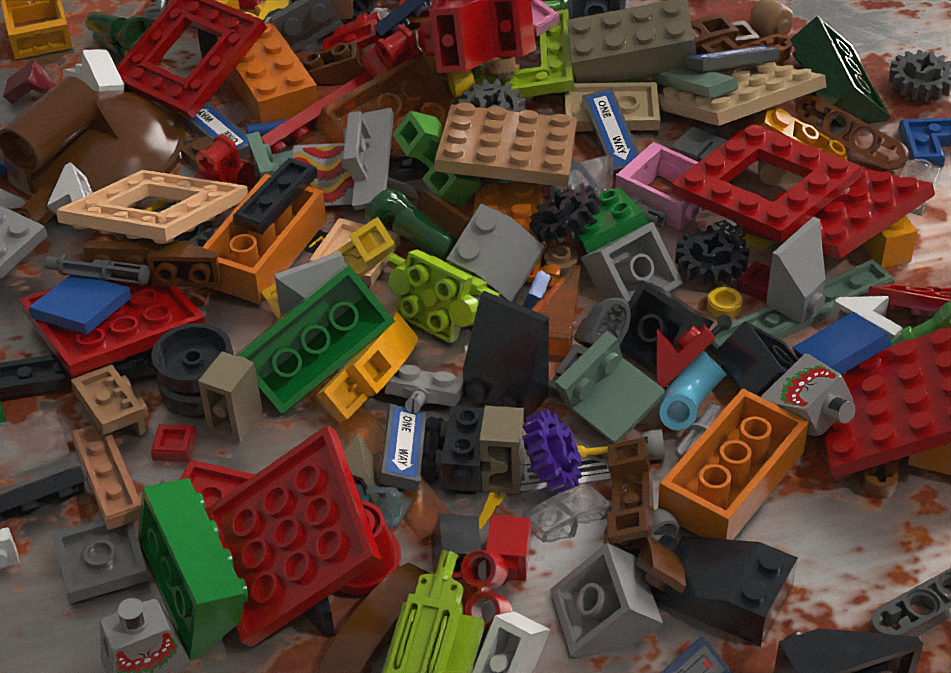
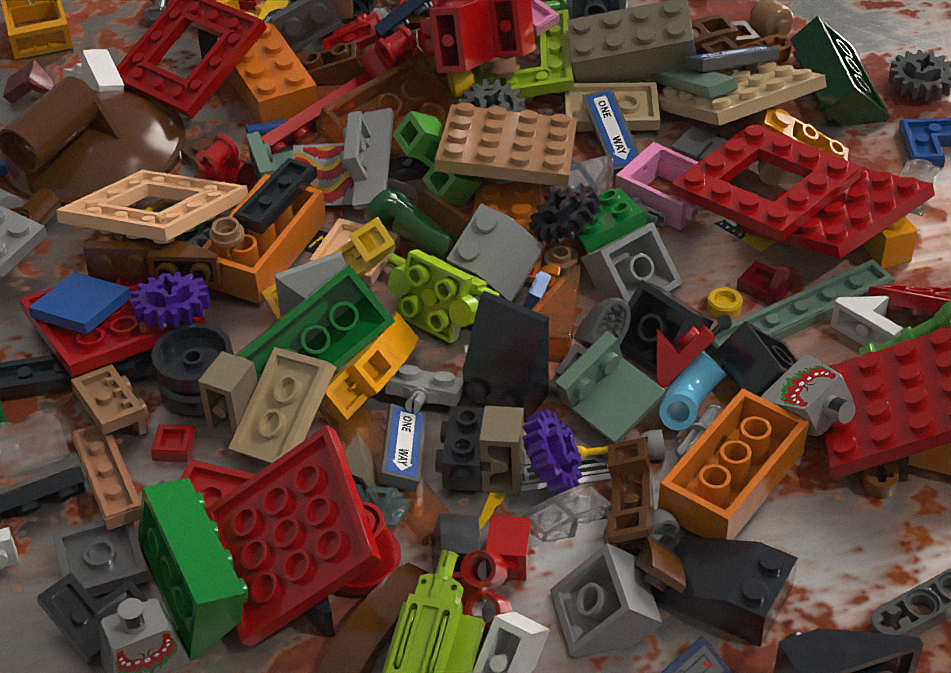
dark grey piece [44,254,150,286] -> none
white slope [47,162,98,233] -> none
dark green piece [85,11,150,58] -> none
tile [179,101,249,159] -> none
black axle [420,416,445,482] -> none
black gear [675,225,750,287] -> none
light grey slope [766,216,826,324] -> none
blue tile [792,312,892,375] -> none
dark orange beam [796,95,909,170] -> none
none -> black plate [37,572,148,664]
none -> dark purple gear [130,272,210,329]
none -> medium nougat plate [209,217,245,248]
none -> tan plate [228,347,336,464]

